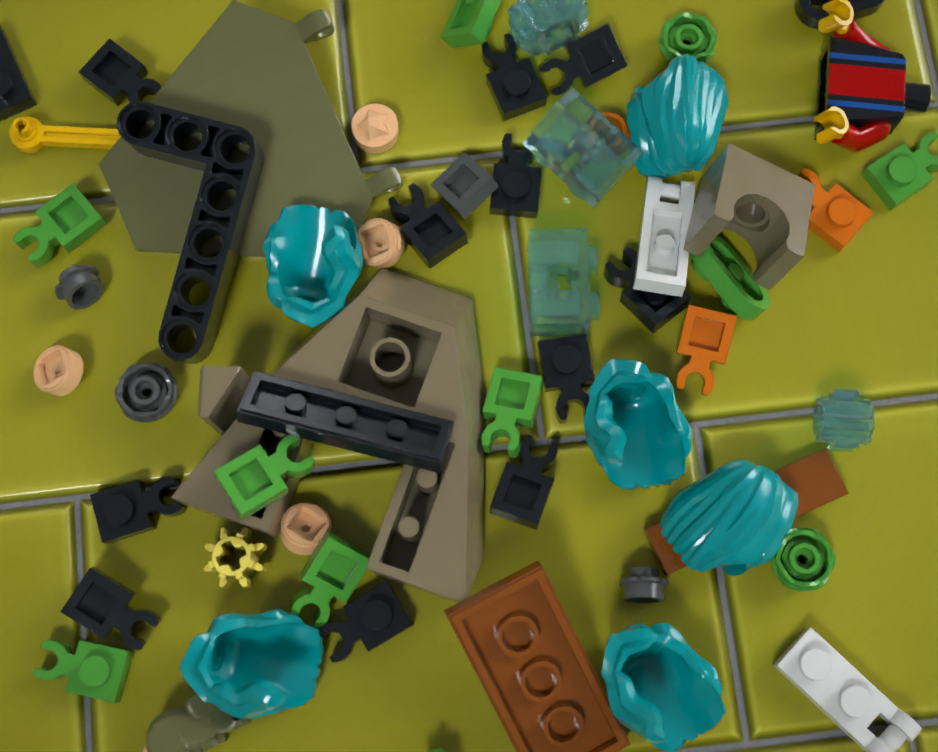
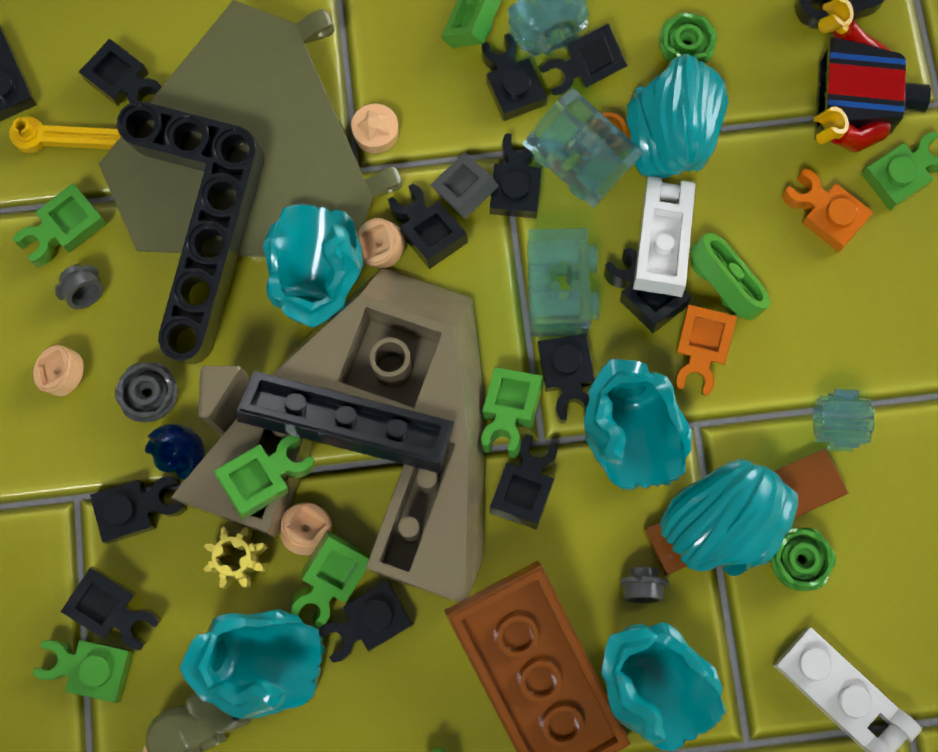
dark tan piece [683,143,815,290] -> none
none -> clear blue plate [145,423,205,480]

